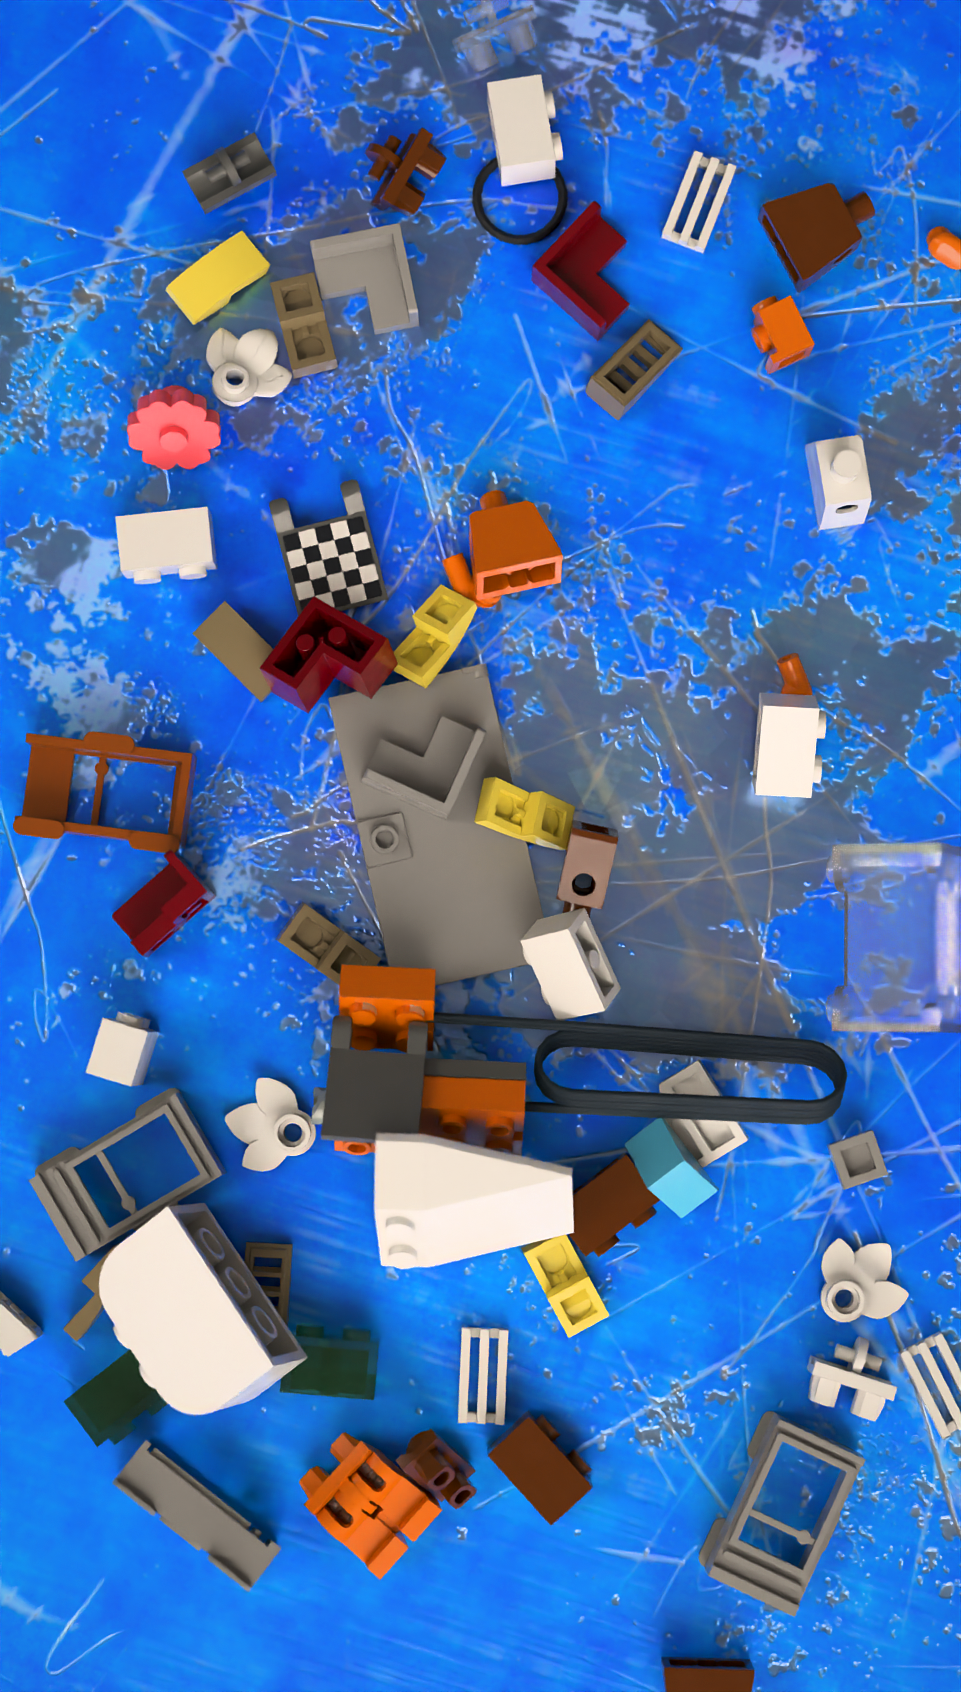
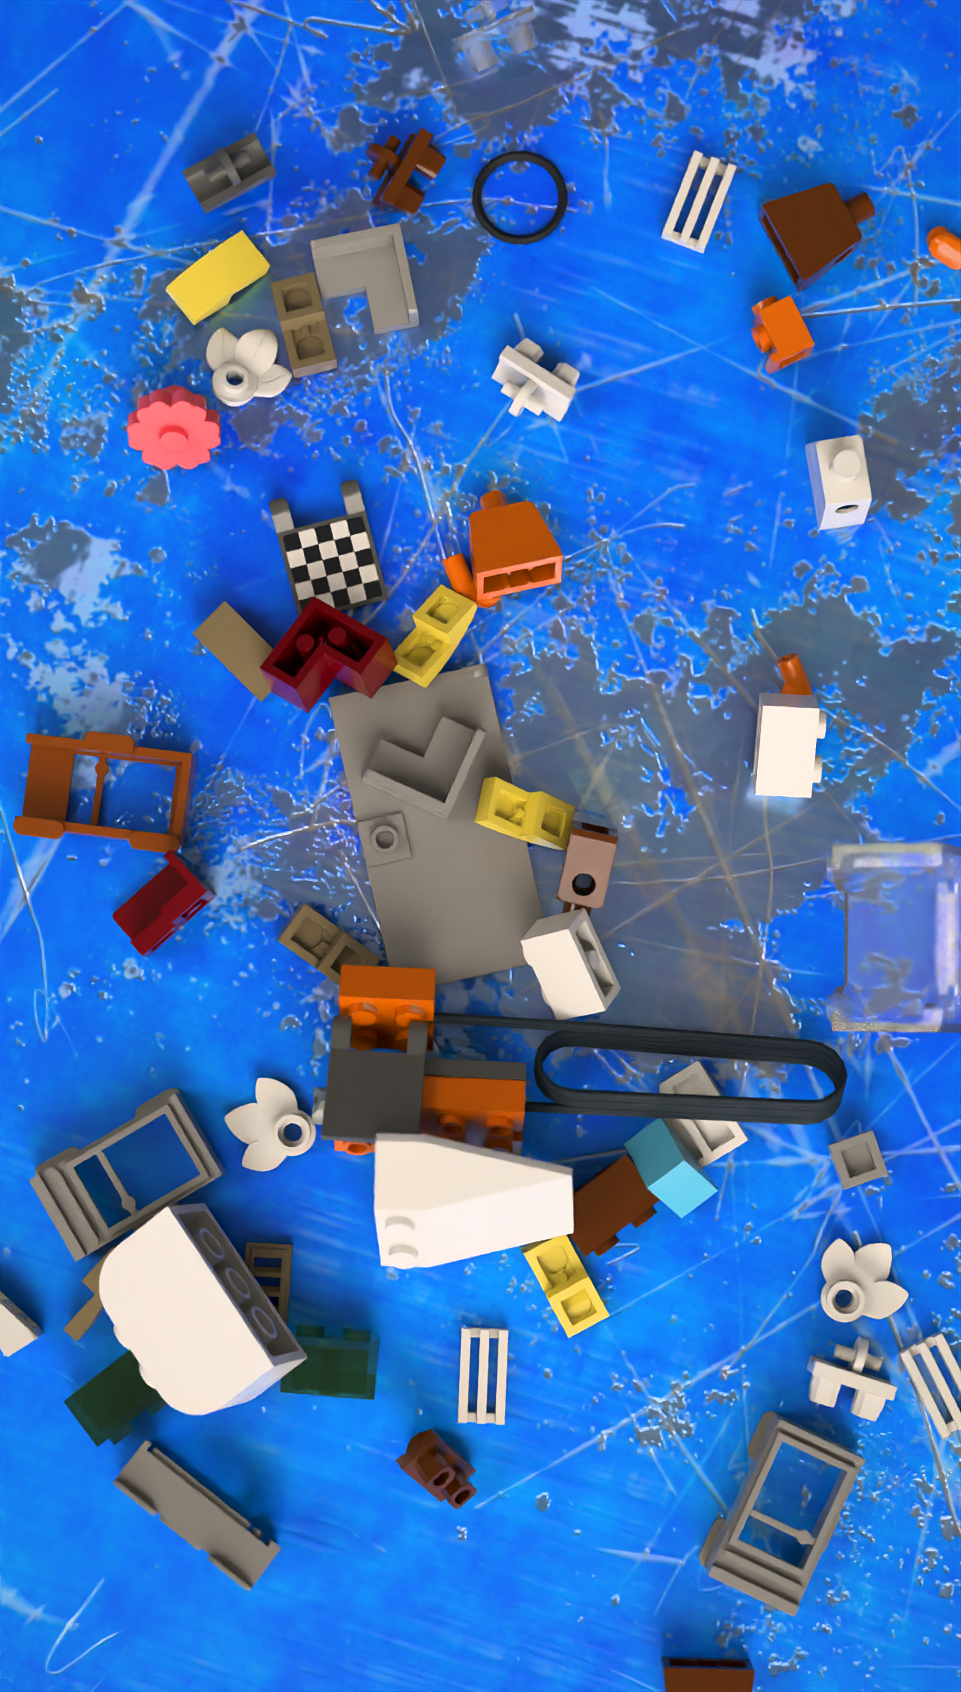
white brick [85,1012,159,1087] -> none
white brick [115,507,217,584] -> none
orange hips [299,1432,442,1580] -> none
white brick [487,74,563,186] -> none
reddish brown brick [487,1410,593,1526] -> none
dark red panel [532,201,629,341] -> none
dark tan slope [585,320,683,420] -> none
none -> white hips [492,338,580,422]

